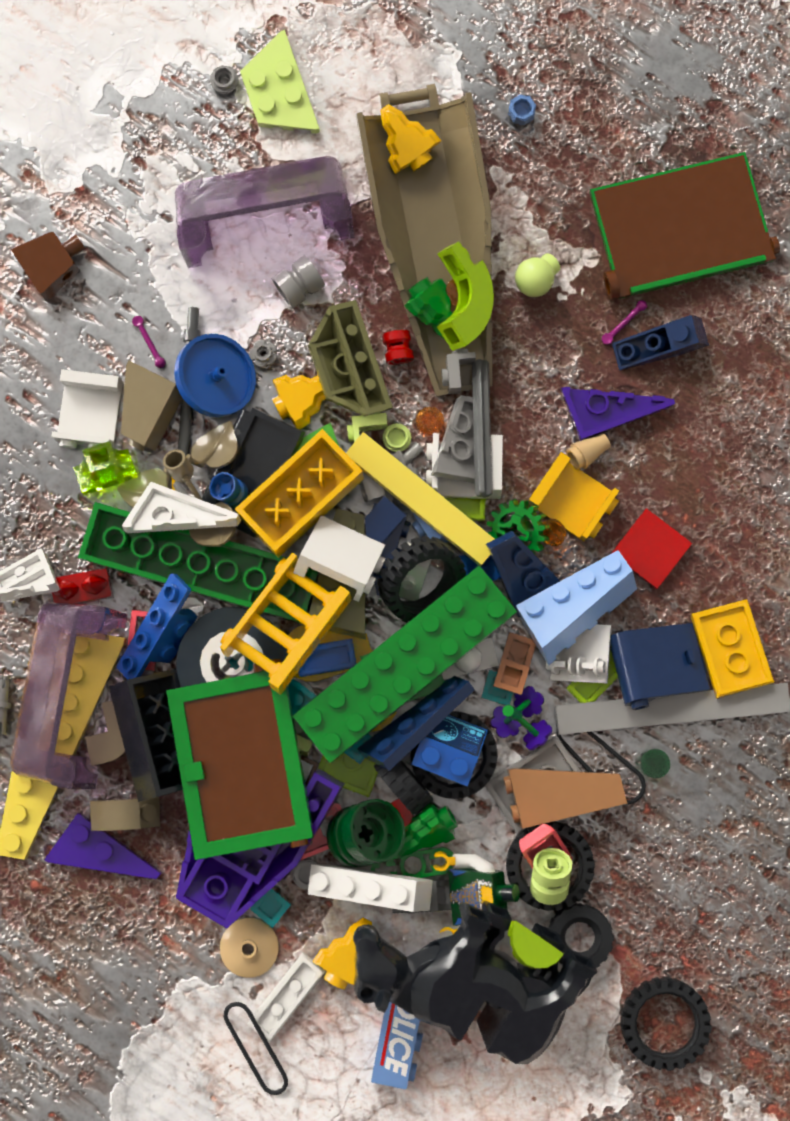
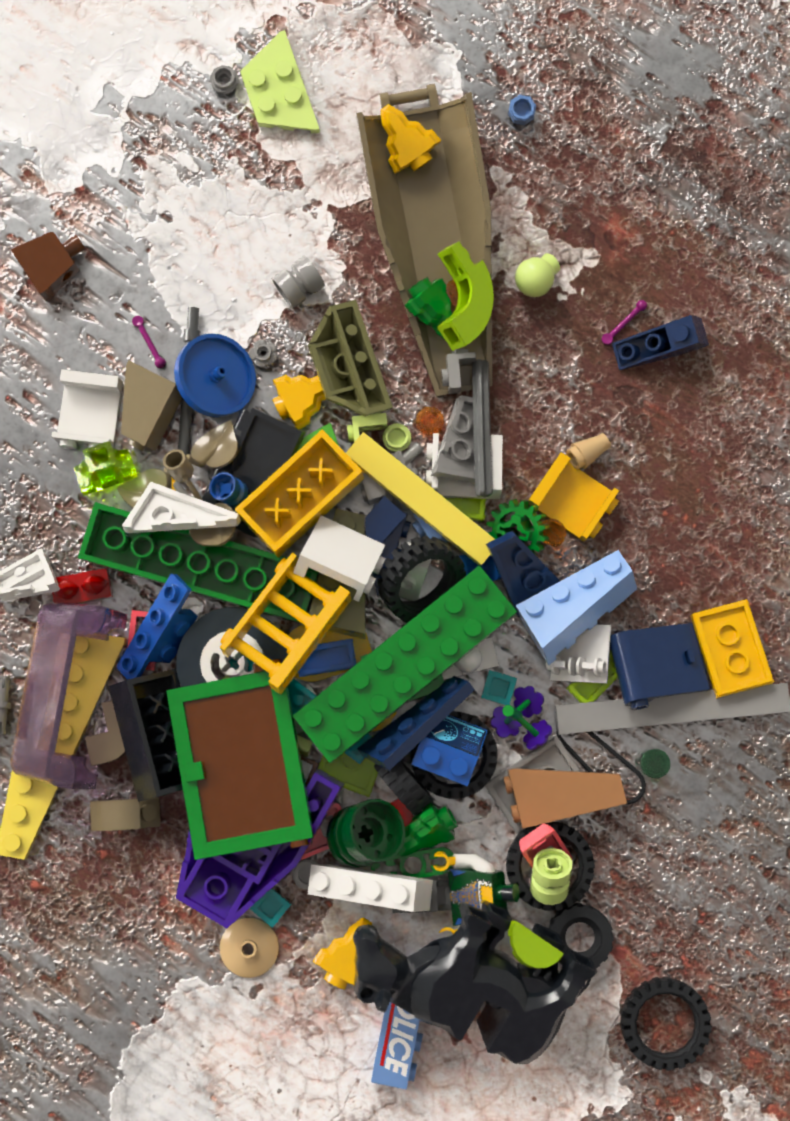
dark purple wing [44,813,162,879] -> none
clear purple windscreen [175,156,355,268] -> none
black piece [223,1002,288,1095] -> none
white tile [247,952,326,1043] -> none
red wheel [382,330,414,365] -> none
nougat slope [493,632,536,695] -> none
dark purple wing [560,387,675,441] -> none
reddish brown door [589,152,780,300] -> none
red tile [611,508,692,589] -> none

